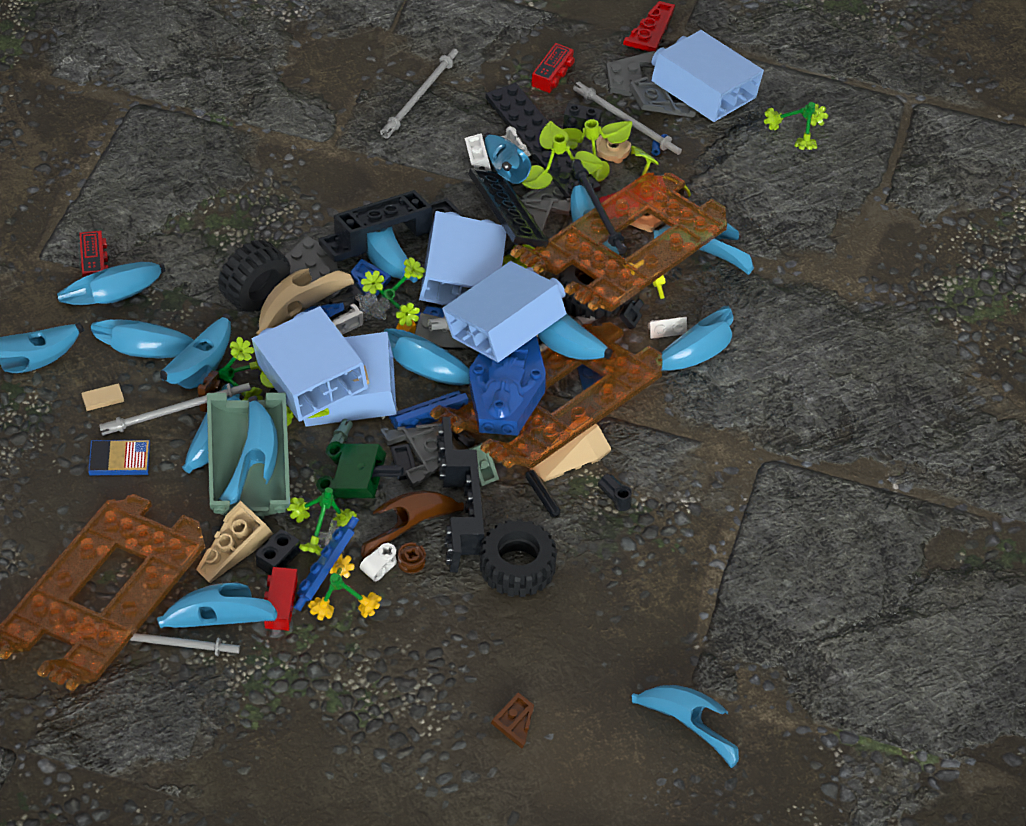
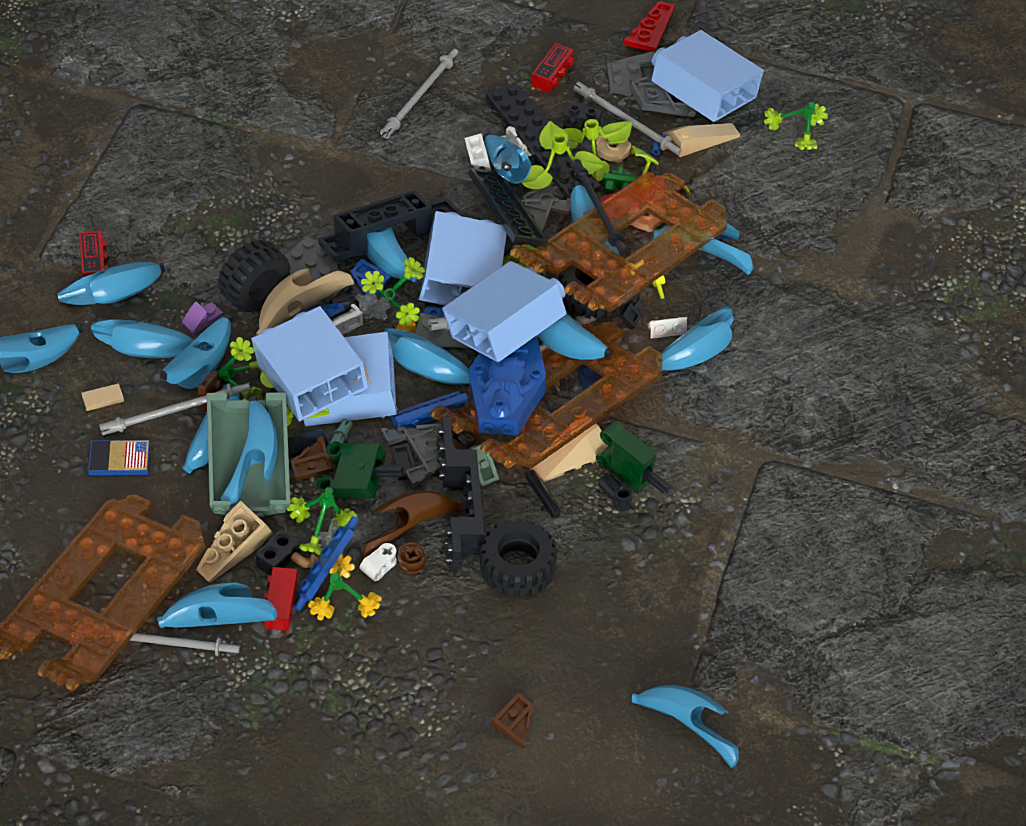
none -> medium lavender slope [182,302,223,335]
none -> black tile [288,429,329,457]
none -> reddish brown wing [290,437,333,481]
none -> medium nougat arm [291,552,320,569]
none -> dark green piece [596,421,671,494]
none -> green hips [603,166,636,194]
none -> tan wedge [663,123,741,157]

